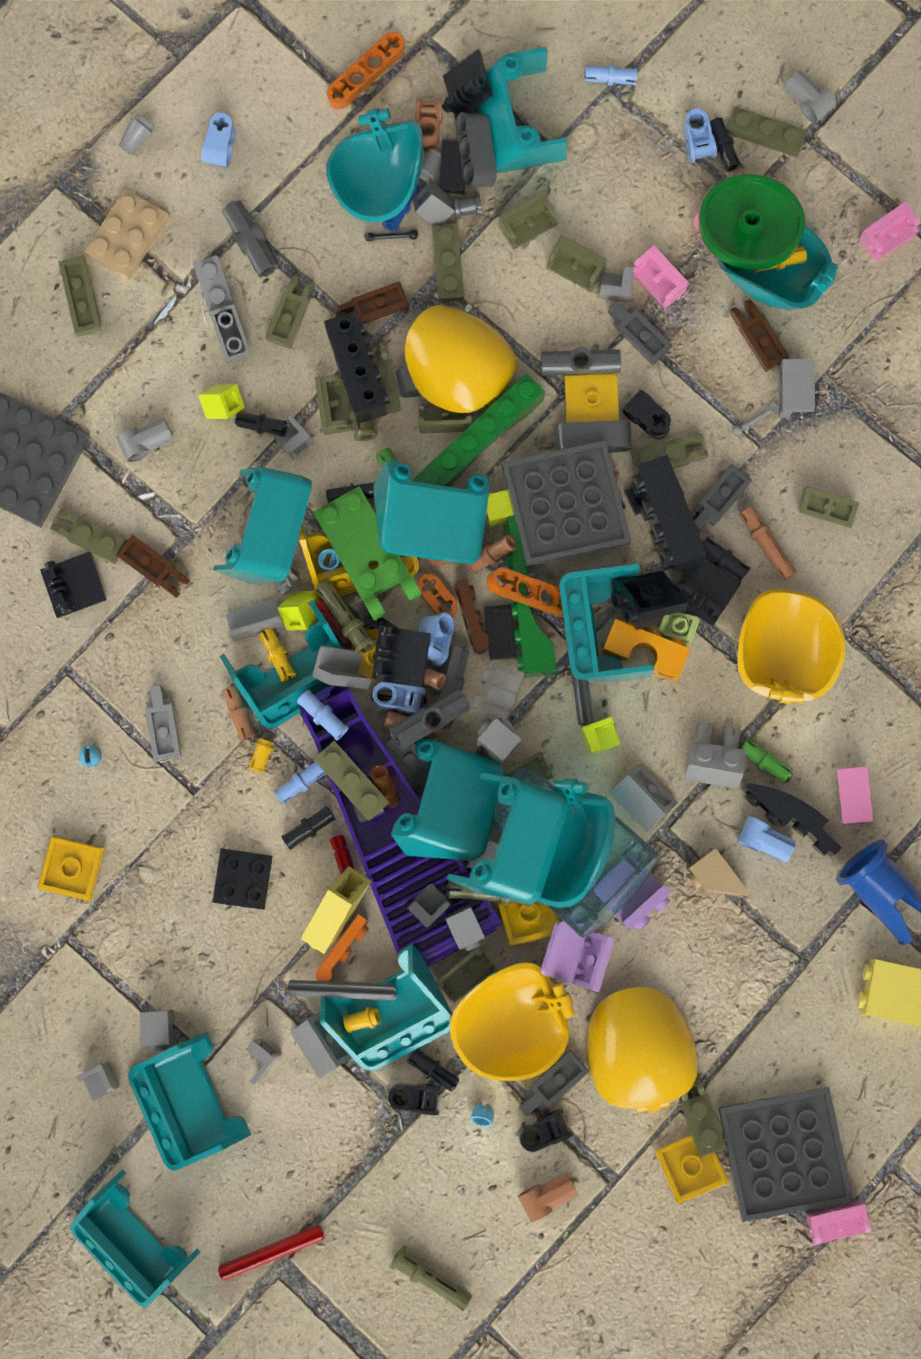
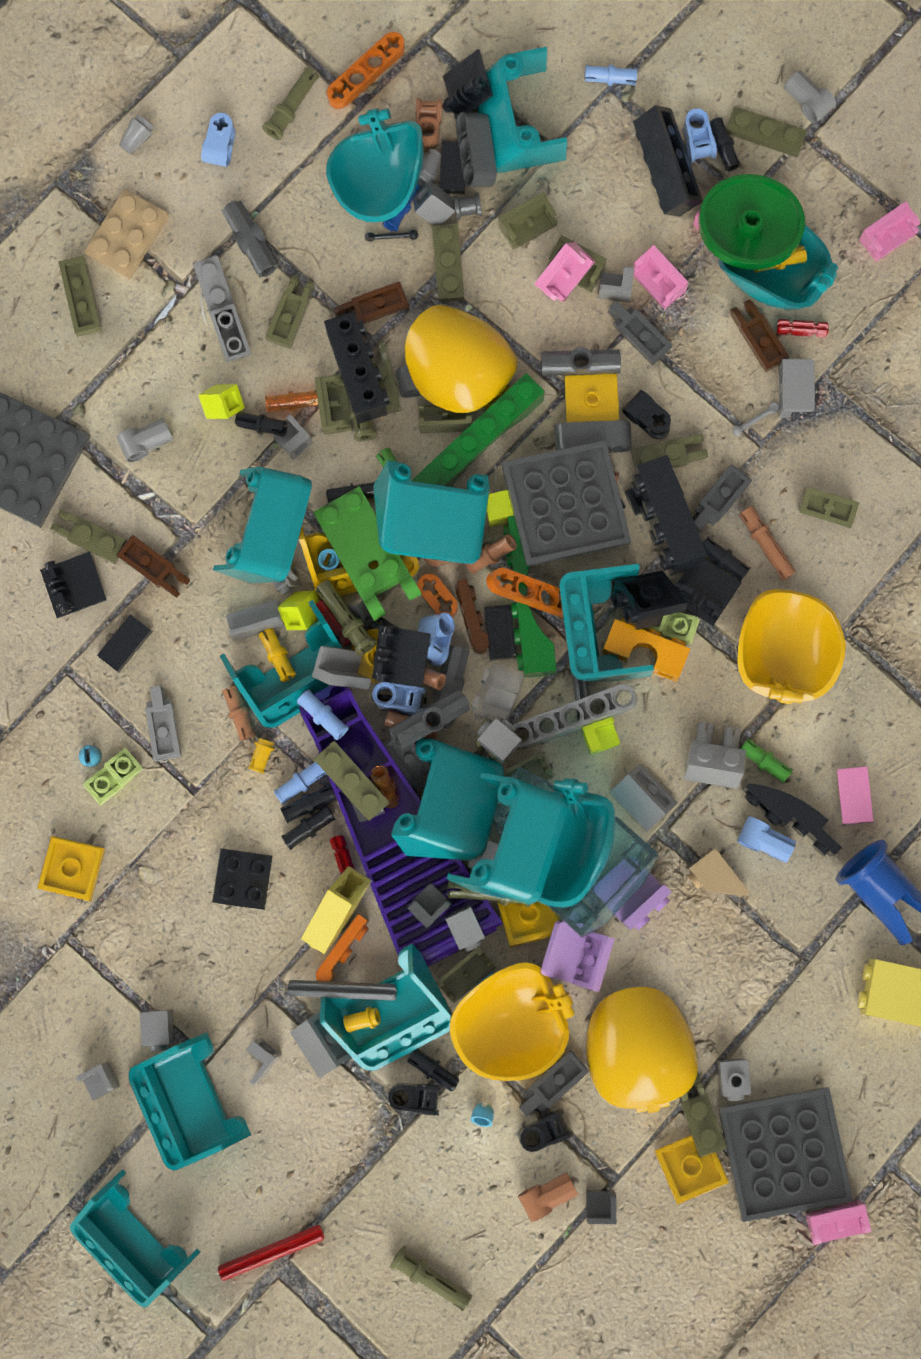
none -> yellowish green slope [83,748,143,806]
none -> black tile [97,614,152,673]
none -> olive pin [262,67,319,140]
none -> clear orange pin [265,390,319,413]
none -> black pin [280,785,336,824]
none -> light grey beam [513,684,638,749]
none -> bright pink hinge [535,242,595,302]
none -> dark grey panel [586,1190,617,1224]
none -> black brick [633,105,703,217]
none -> light grey brick [717,1058,751,1101]
none -> red axle [776,319,829,338]

